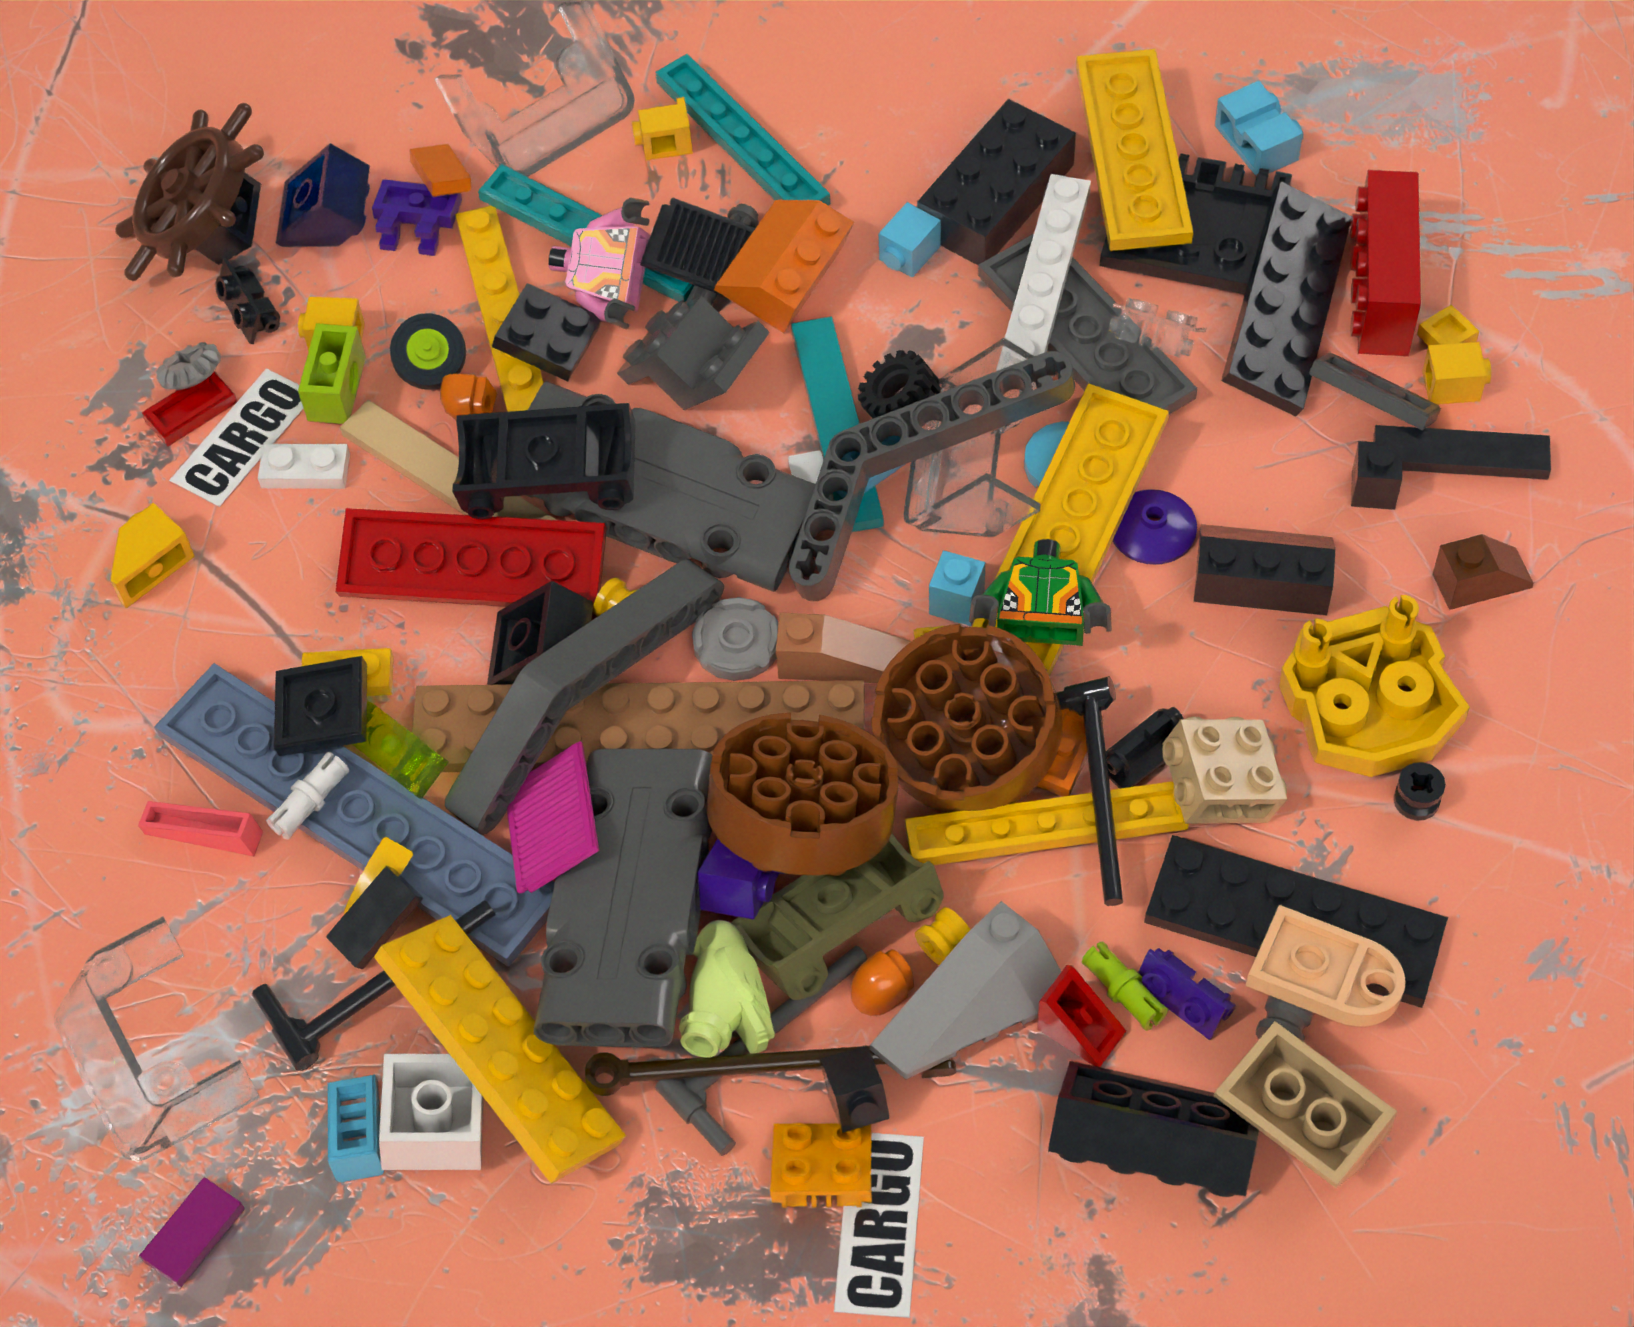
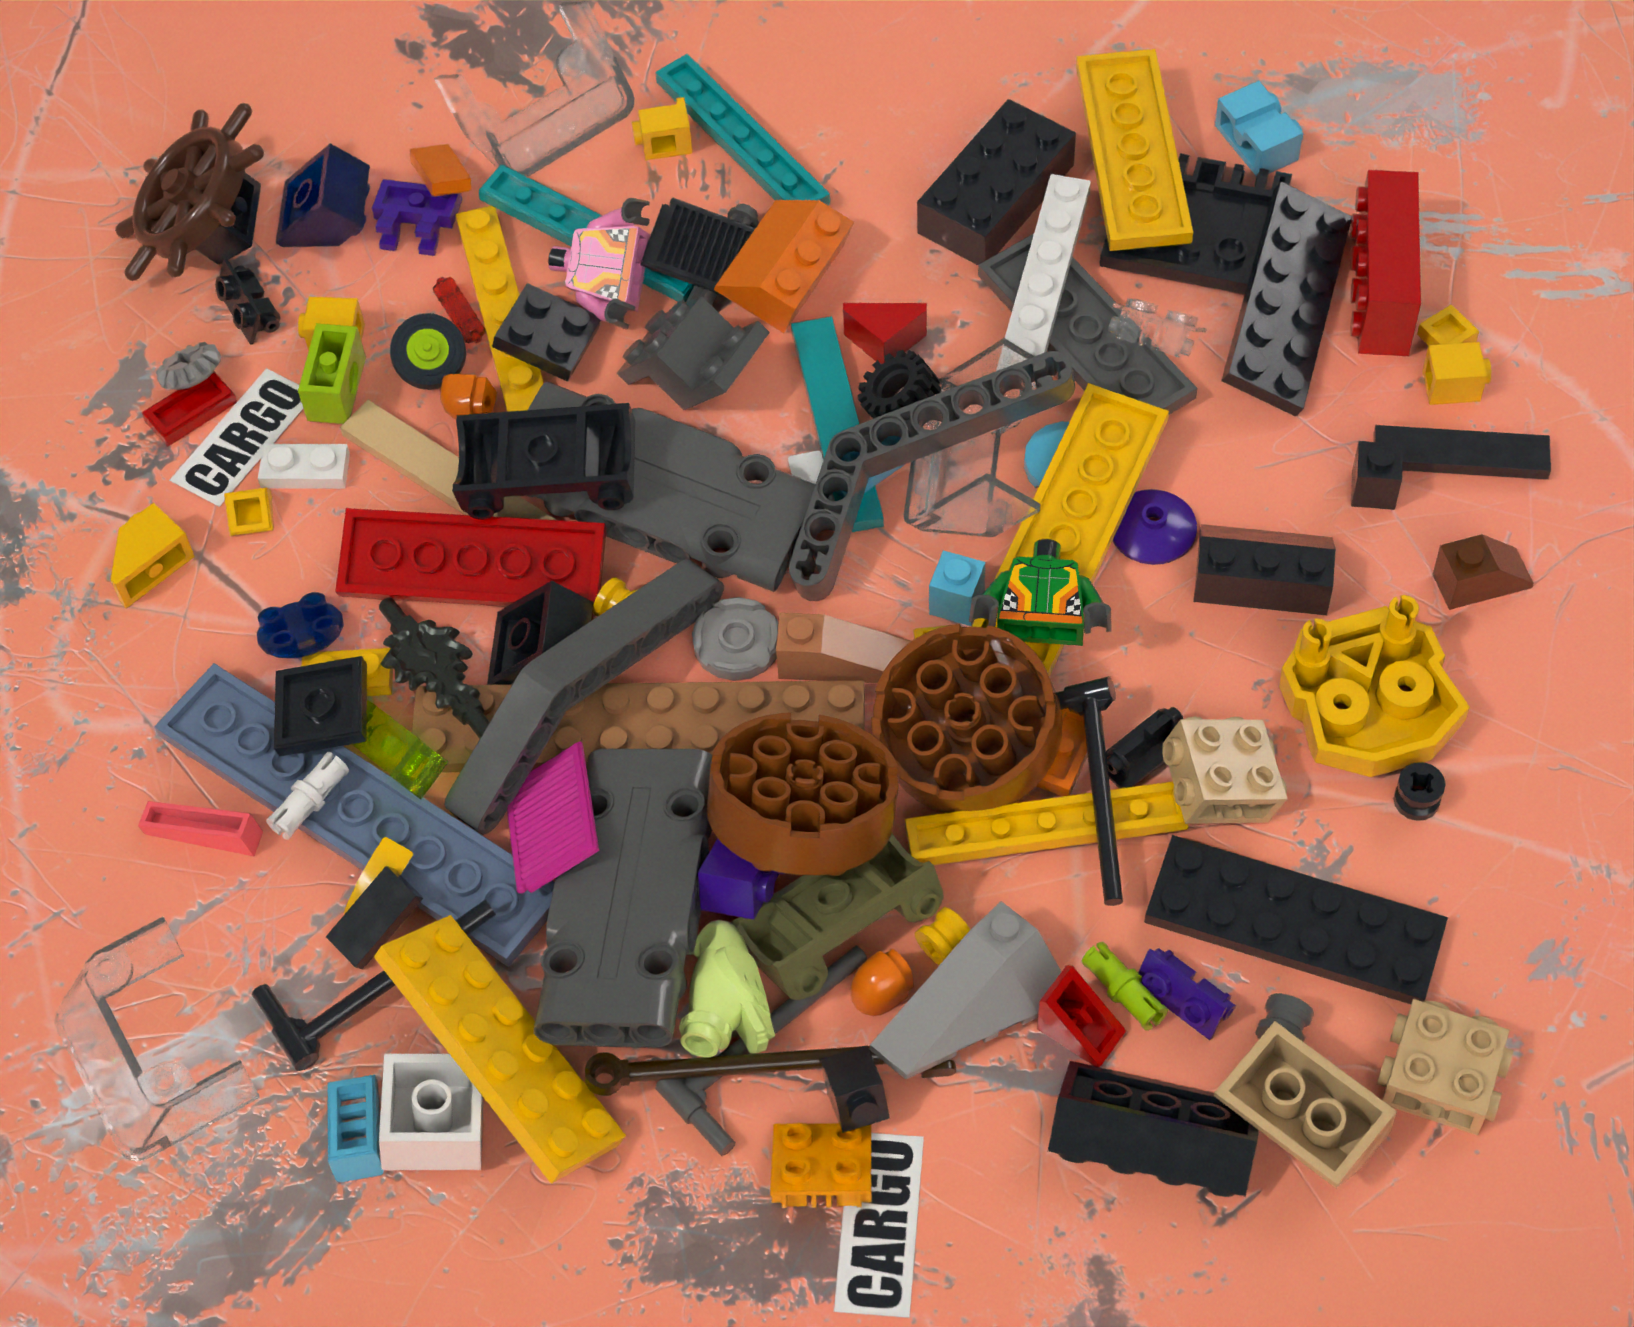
magenta tile [139,1177,245,1288] -> none
medium azure brick [878,202,941,278] -> none
light nougat tile [1245,905,1405,1027] -> none
dark grey tile [1309,352,1441,430] -> none
none -> yellow slope [224,487,274,536]
none -> clear blue dish [257,592,344,658]
none -> pearl dark grey piece [379,598,490,739]
none -> clear red axle [433,277,486,344]
none -> red slope [843,303,927,364]
none -> tan brick [1377,999,1514,1135]

